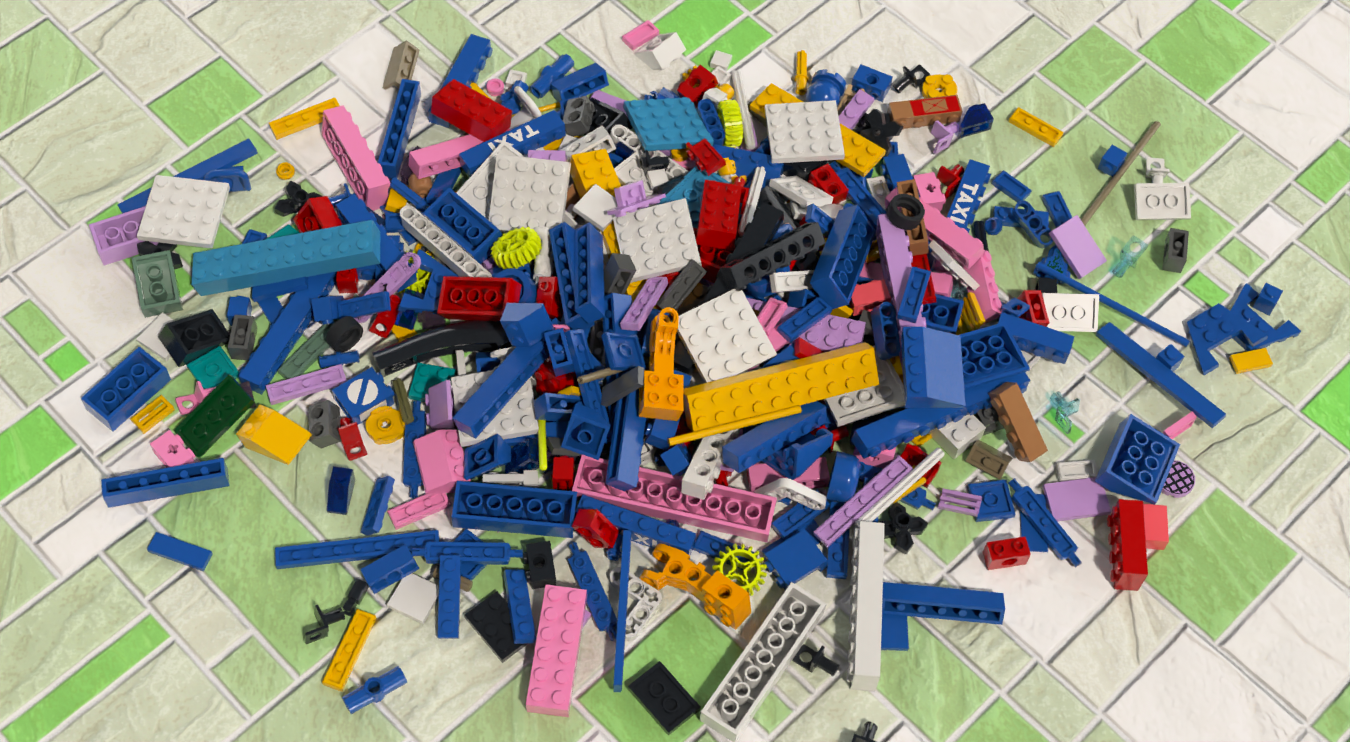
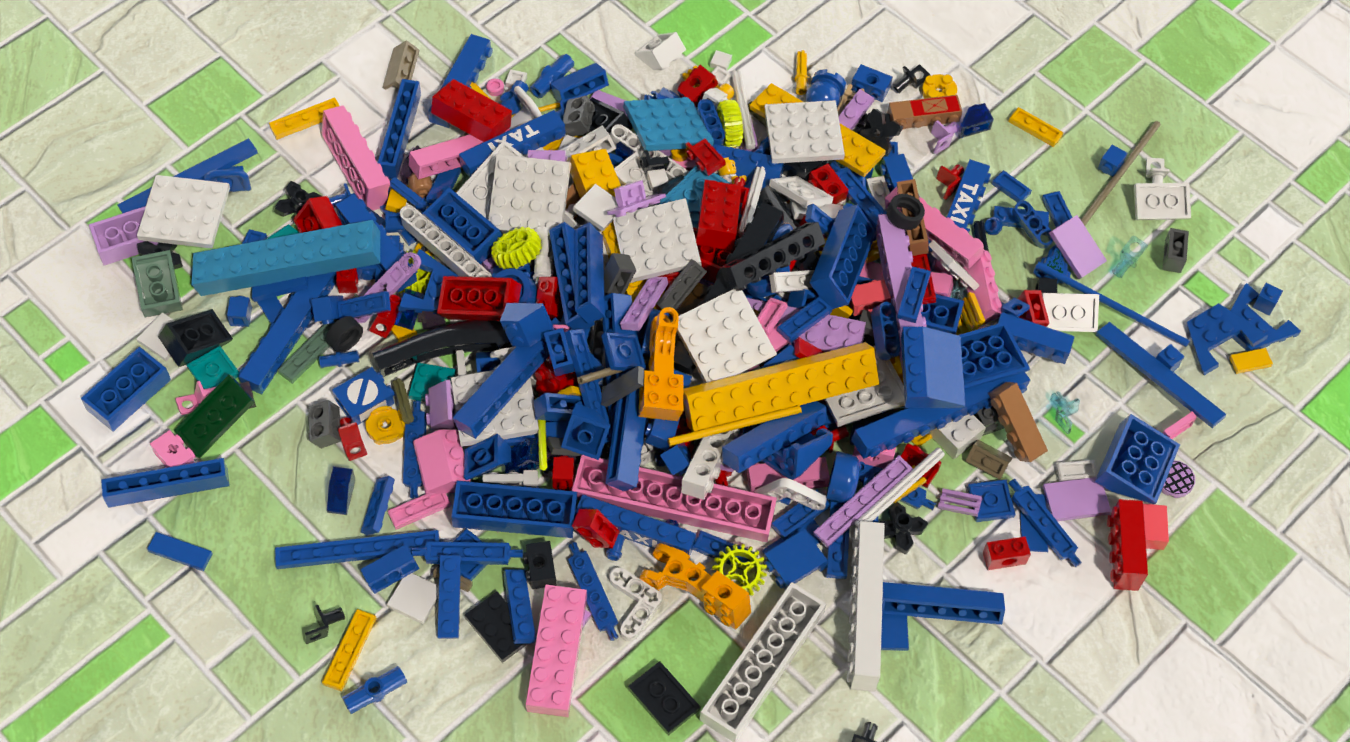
yellow tile [130,395,175,434] -> none
dark grey brick [228,315,257,361] -> none
yellow slope [236,405,312,465] -> none
lavender plate [266,364,347,405] -> none
yellow plate [276,162,295,180] -> none
black bar [342,579,369,617] -> none
blue tile [613,530,631,692] -> none
bright pink tile [622,20,659,51] -> none
black bracket [792,644,840,676] -> none
bright pink brick [913,172,946,212] -> none

